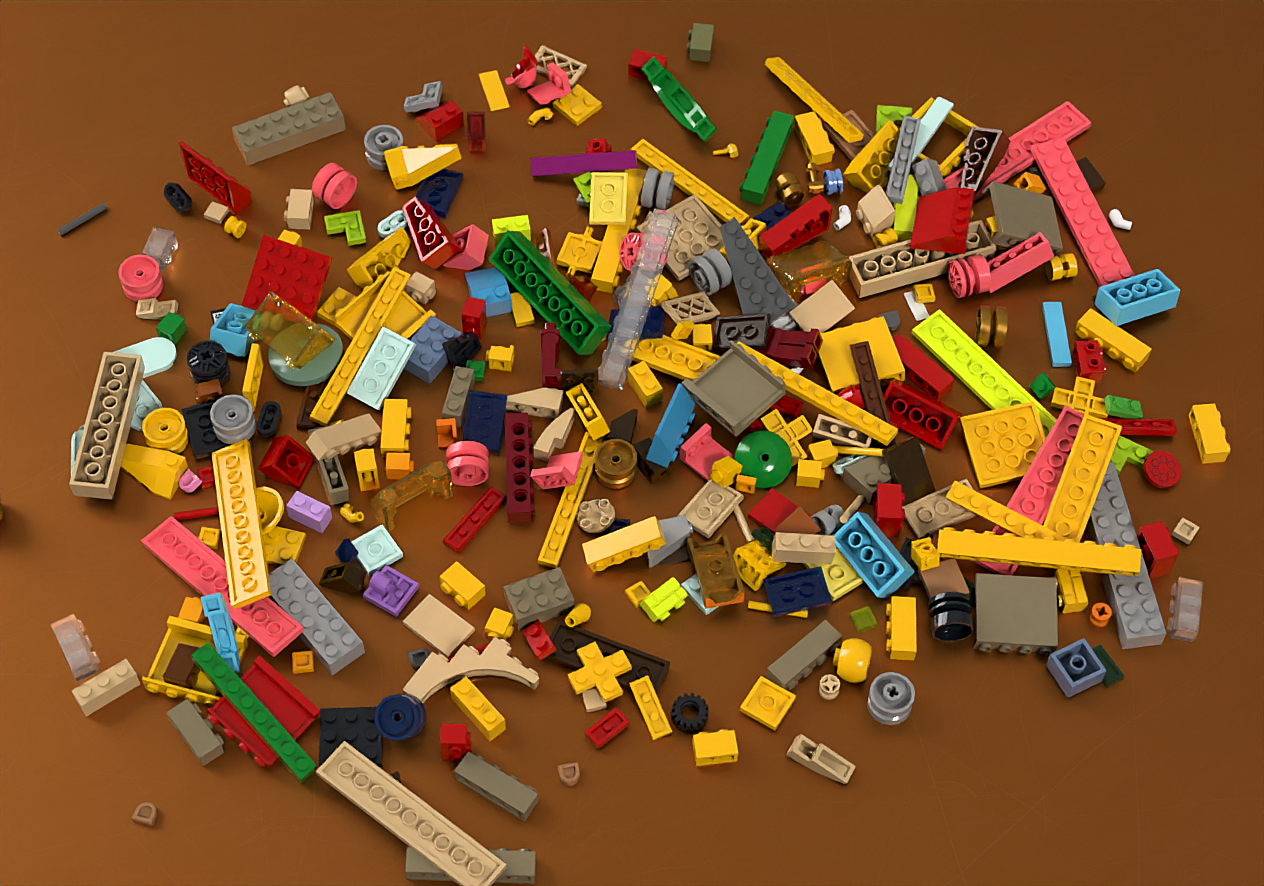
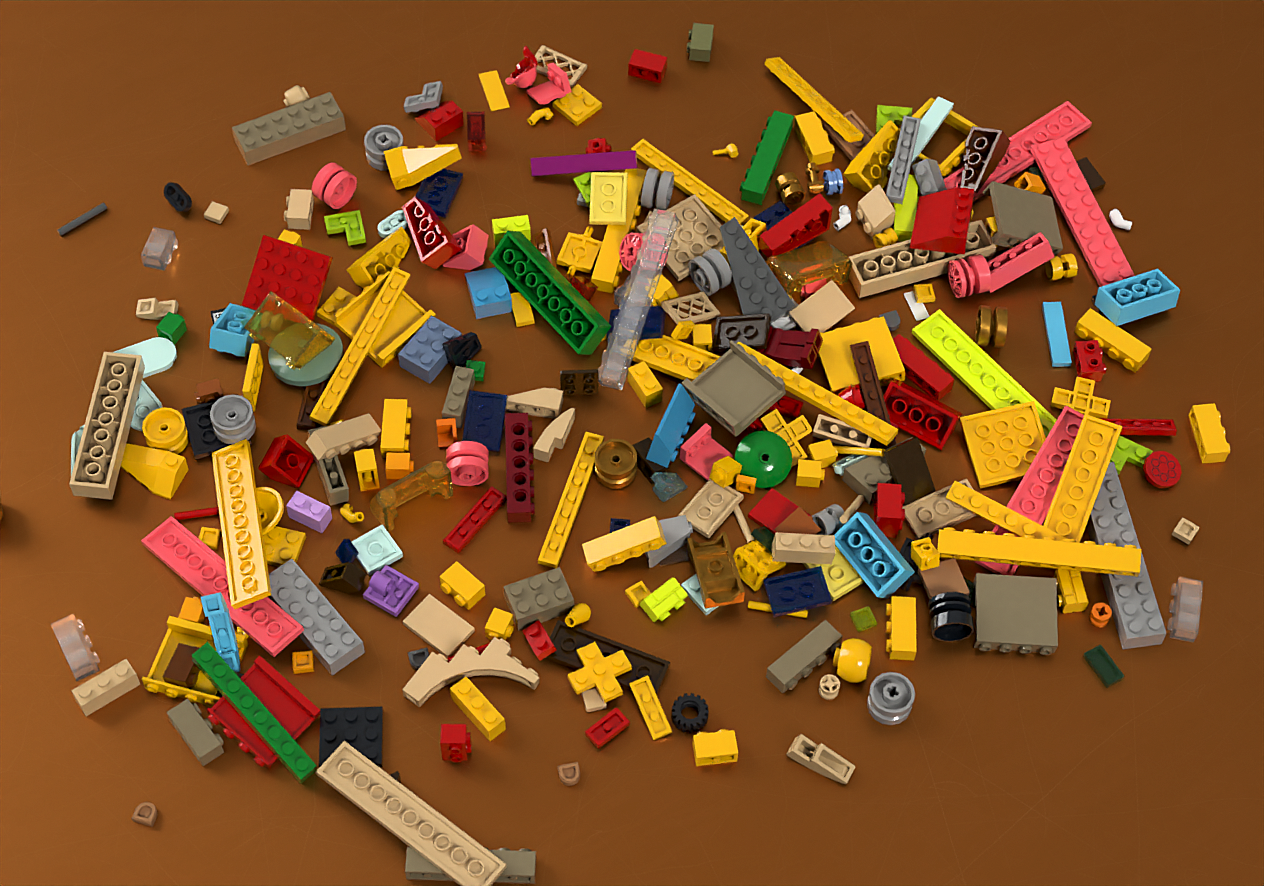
coral wheel [118,254,164,302] -> none
red slope [179,141,252,215] -> none
bright pink tile [179,469,203,493] -> none
black wheel [186,341,231,388] -> none
red tile [197,465,216,489] -> none
yellow wheel [224,216,247,238] -> none
black plate [256,401,282,437] -> none
light aqua plate [346,327,416,411] -> none
dark blue wheel [375,694,426,740] -> none
tan brick [406,272,436,304] -> none
dark tan brick [454,751,539,822] -> none
red brick [461,296,487,339] -> none
yellow brick [486,345,515,371] -> none
coral bracket [530,452,583,490] -> none
dark red hips [541,322,561,390] -> none
yellow brick [566,383,610,441] -> none
tan dish [577,499,615,533] -> none
dark brown slope [604,409,638,444] -> none
green piece [642,56,718,142] -> none
yellow plate [740,676,796,731] -> none
green plate [1029,373,1056,400] -> none
sand blue brick [1046,638,1107,698] -> none
bright green plate [1104,395,1143,419] -> none
red brick [1137,521,1179,578] -> none
none -> clear light blue slope [651,472,687,502]

